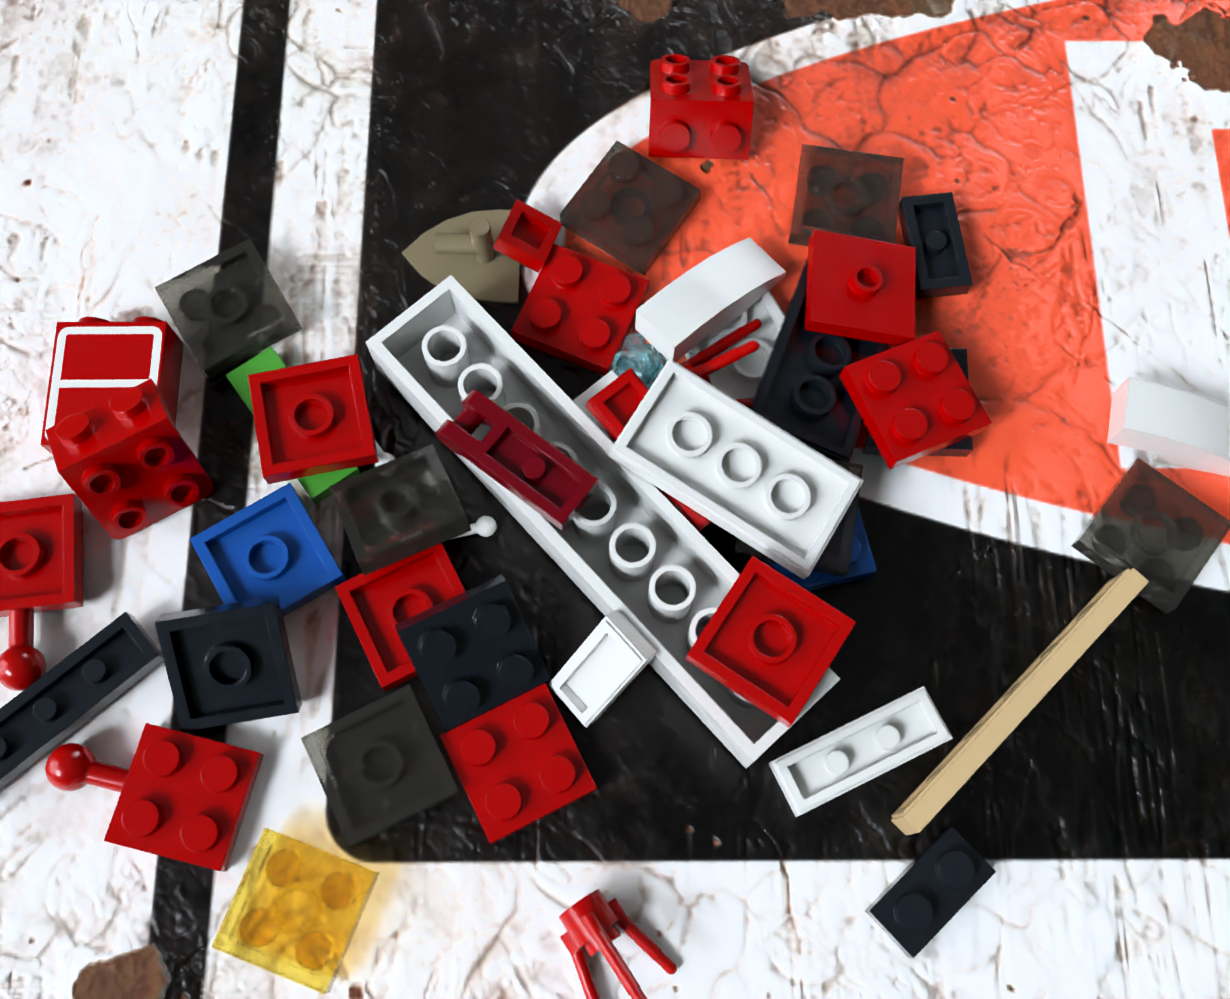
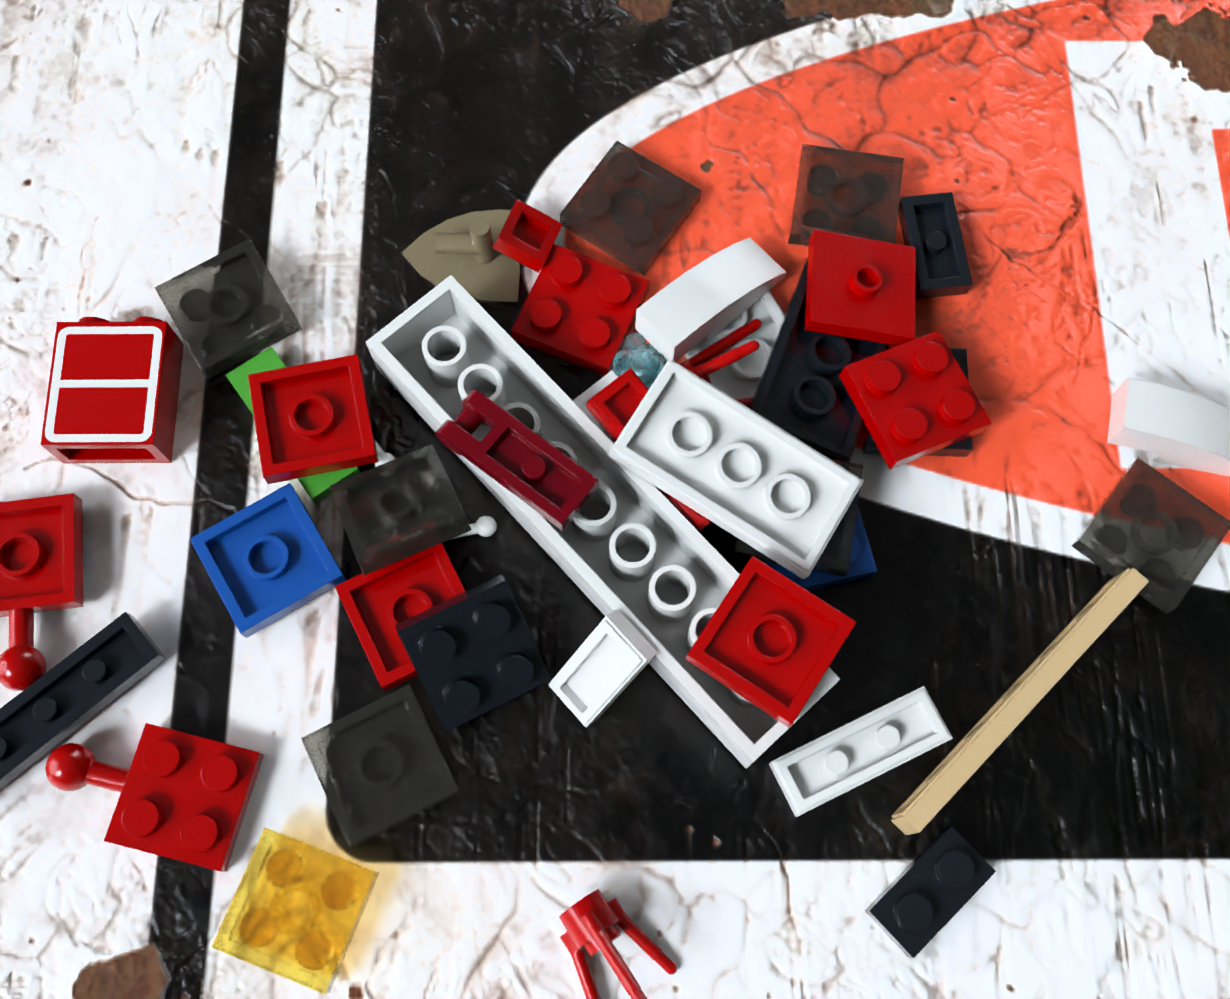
red bracket [45,378,214,540] -> none
black plate [154,596,302,732] -> none
red plate [440,683,597,844] -> none
red bracket [648,54,754,160] -> none

